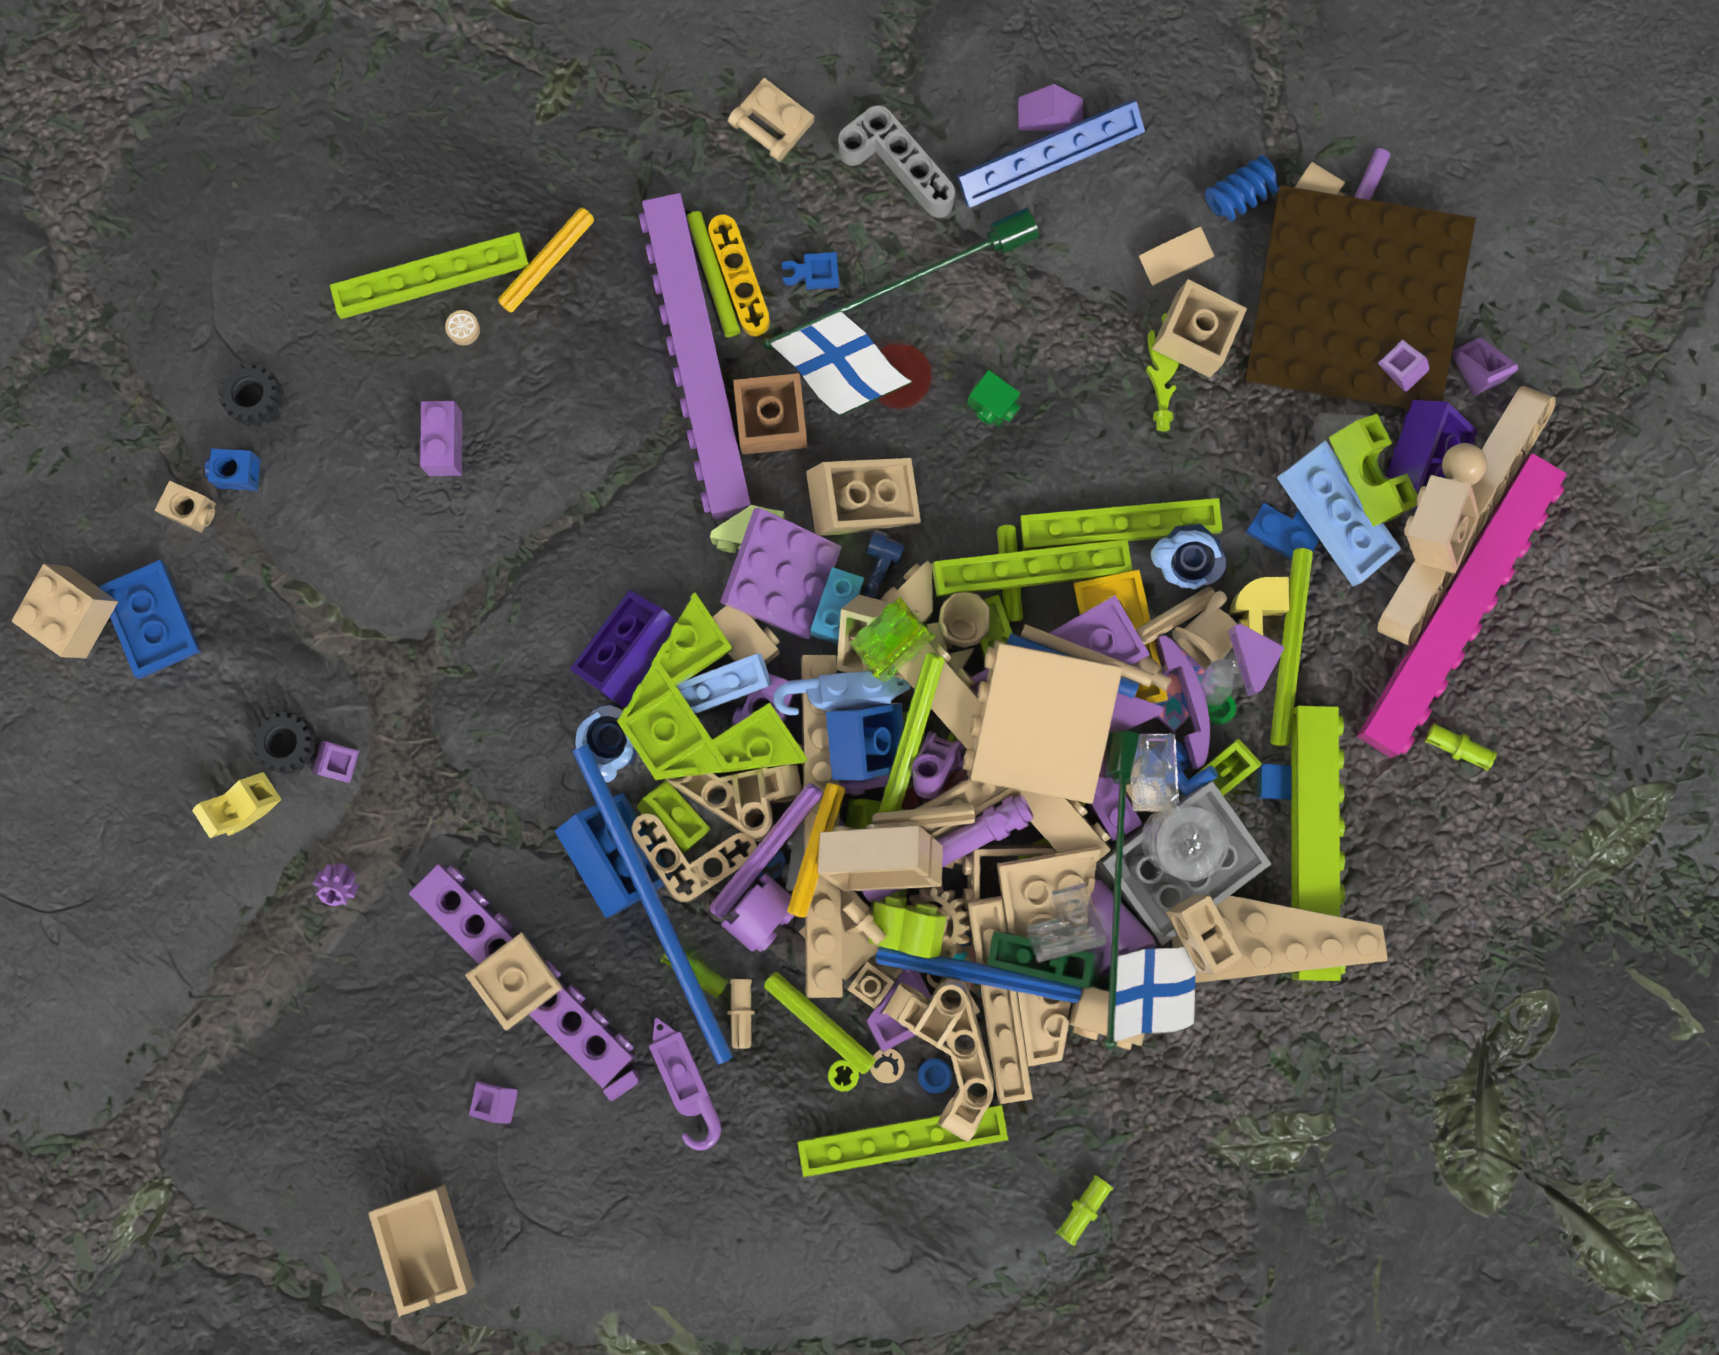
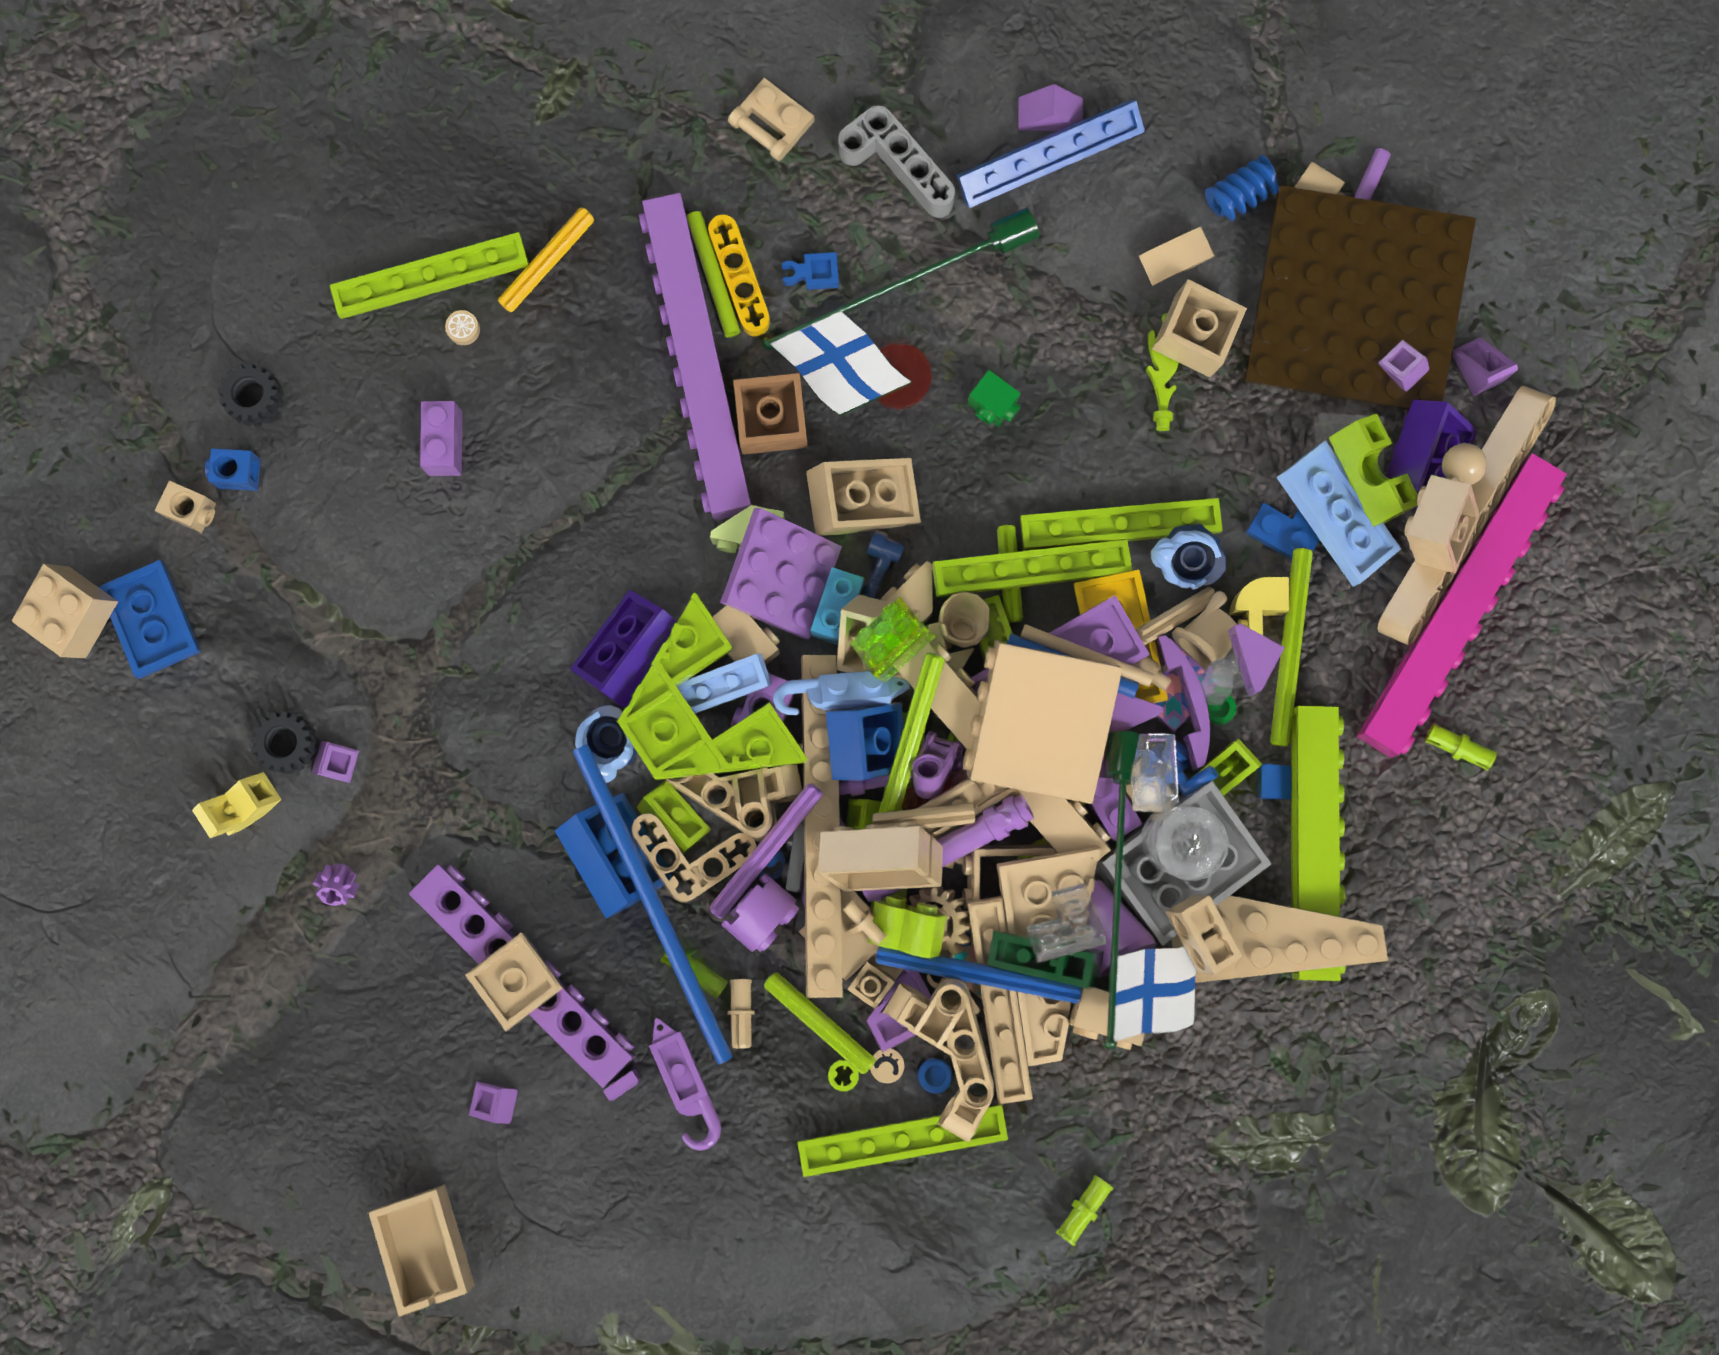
yellow axle [787,783,845,918] -> none

